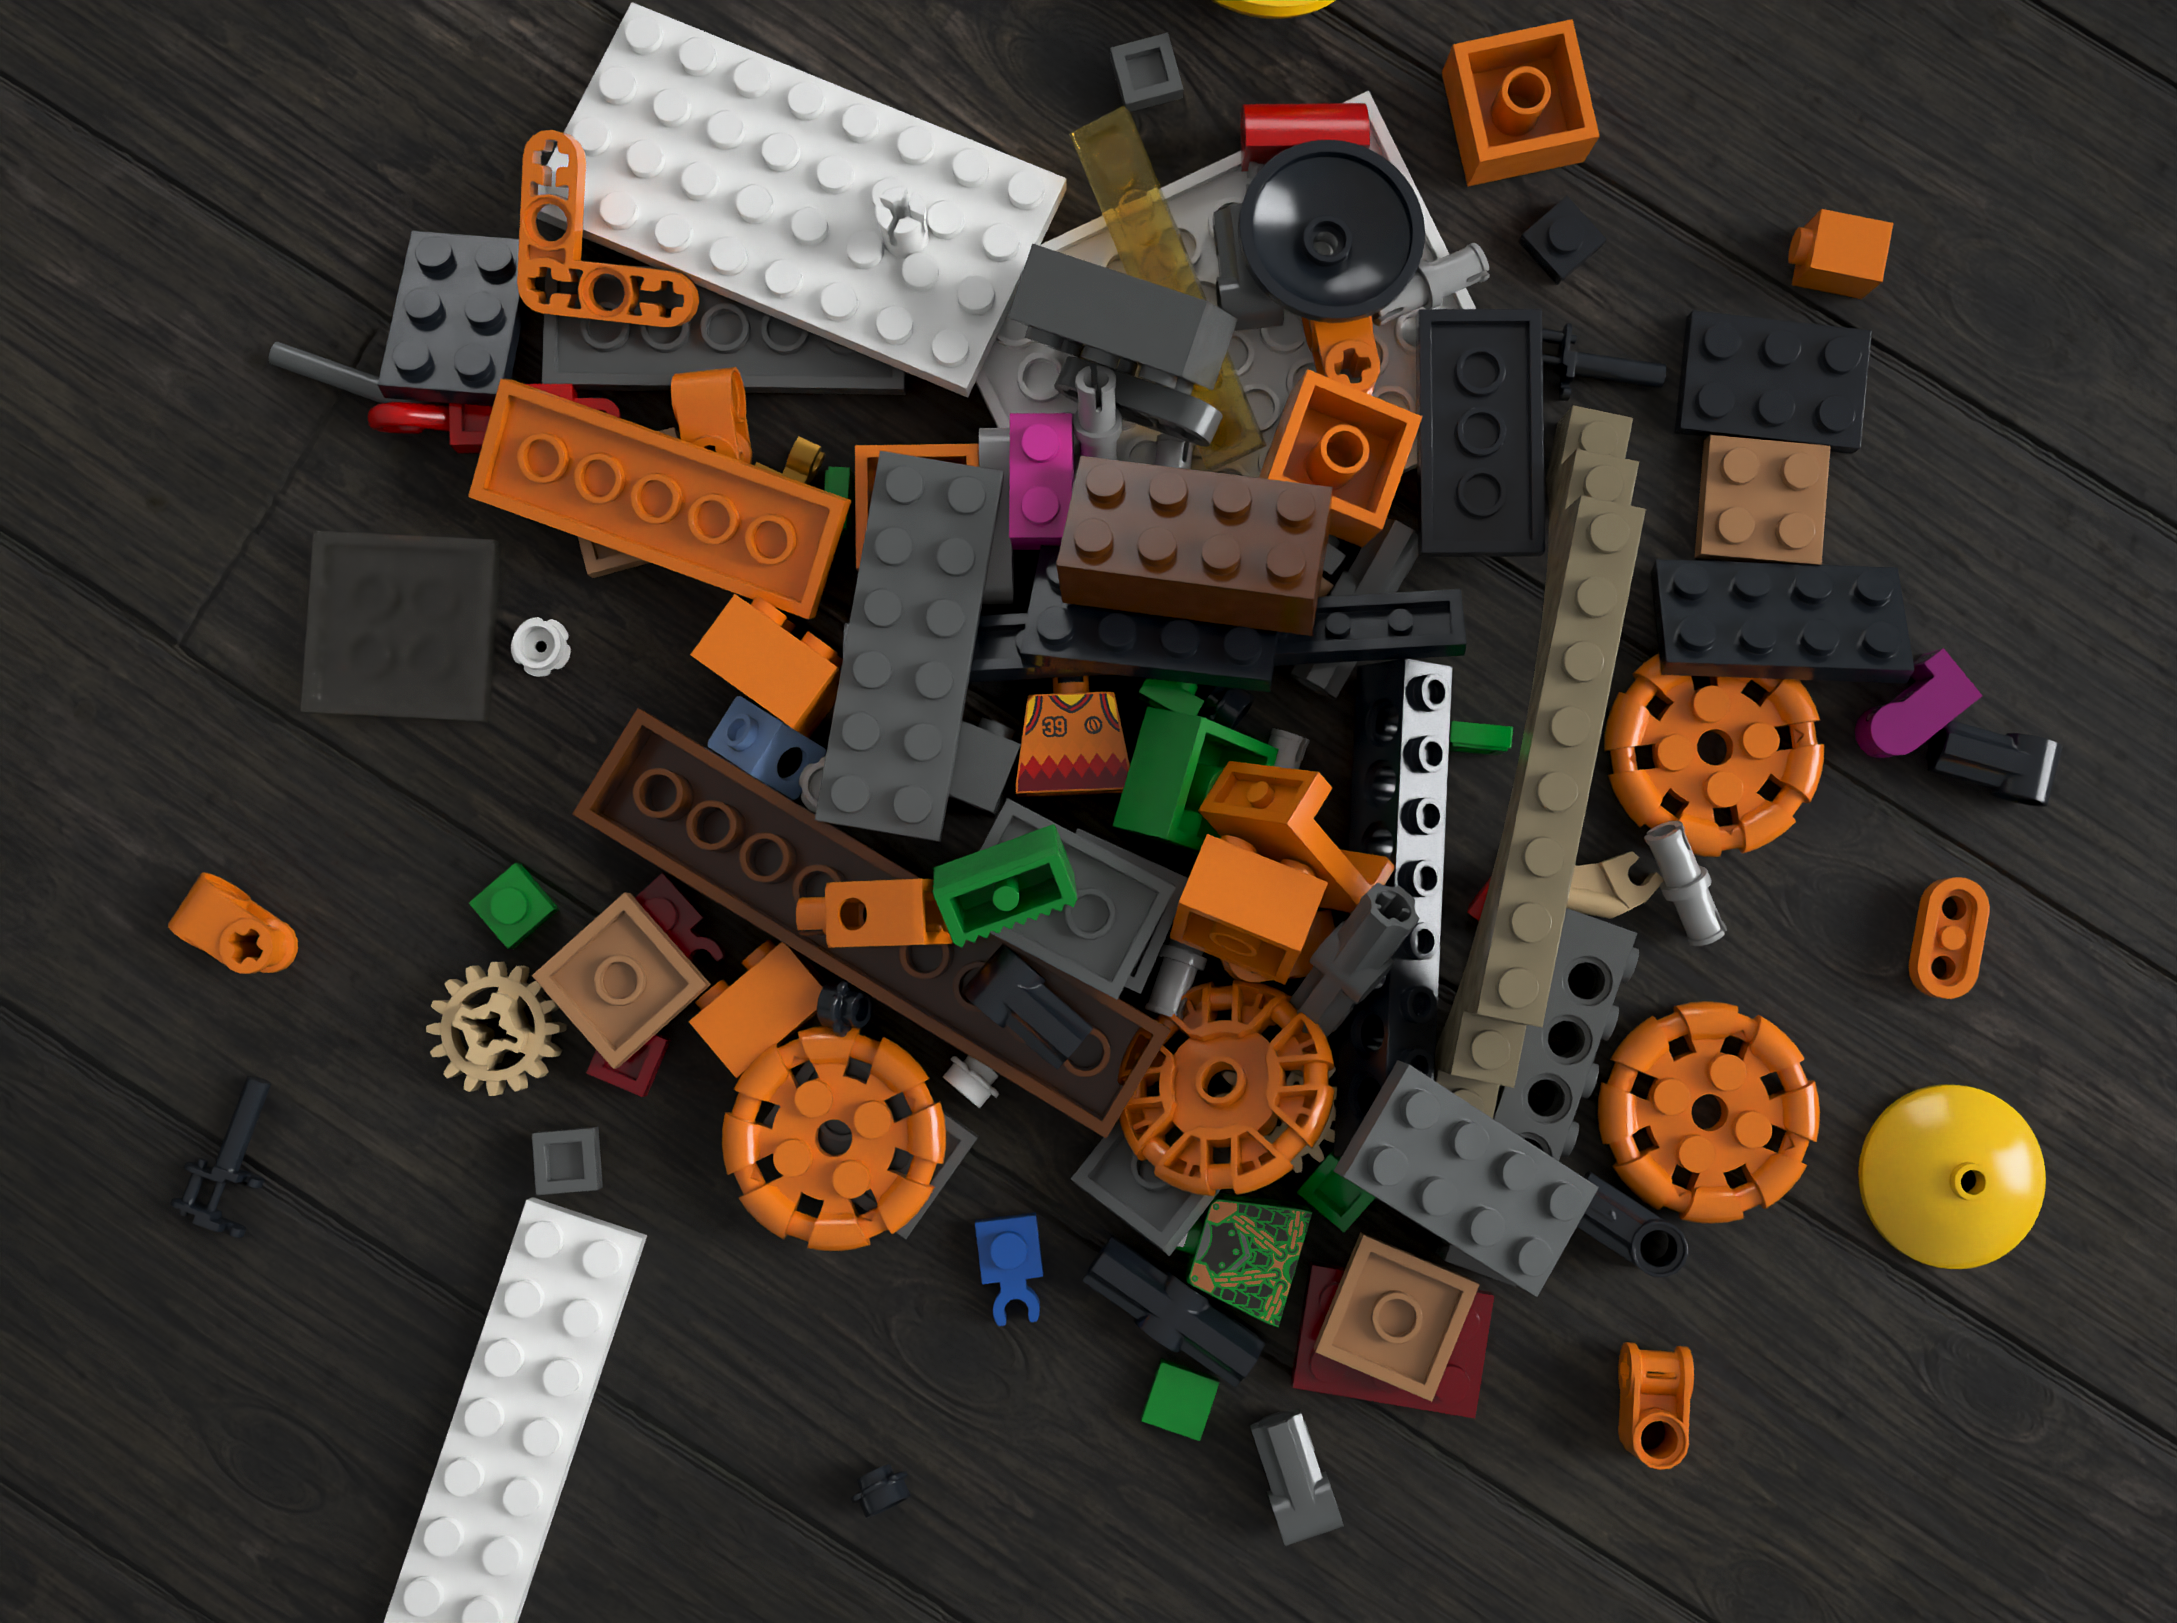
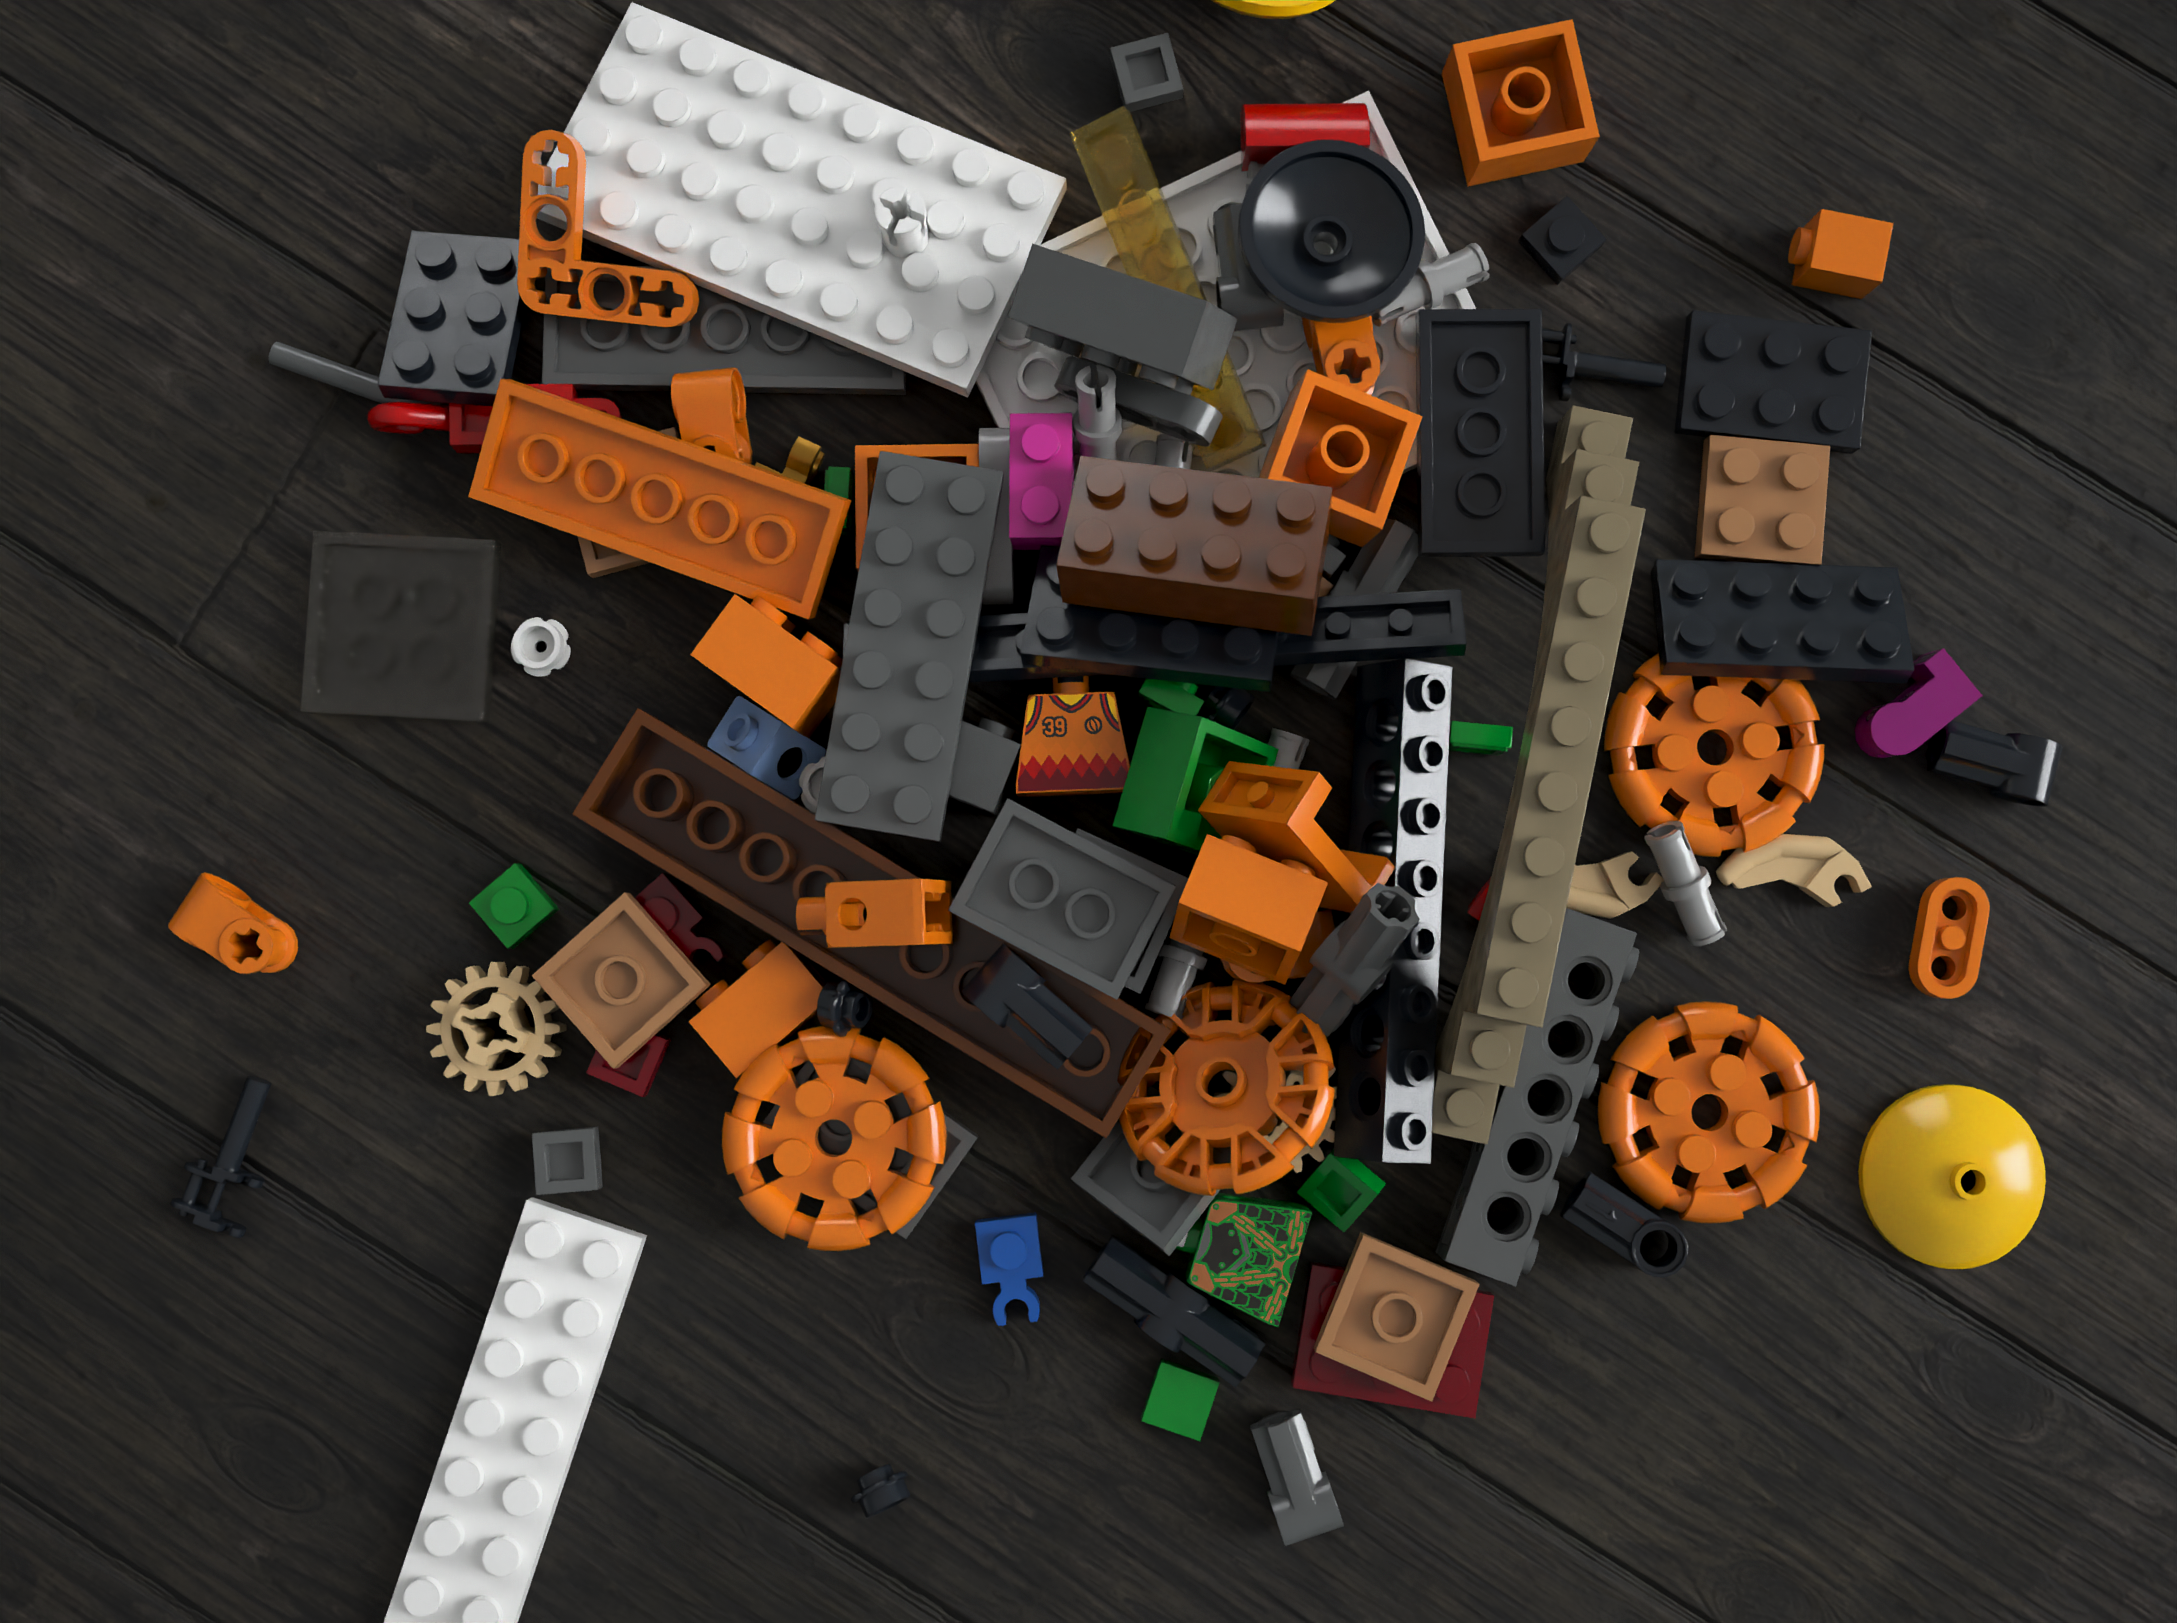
green brick [932,824,1077,947] -> none
white plate [943,1055,999,1108] -> none
dark grey plate [1333,1060,1599,1297] -> none
orange piece [1618,1342,1694,1470] -> none
none -> tan piece [1716,834,1872,907]

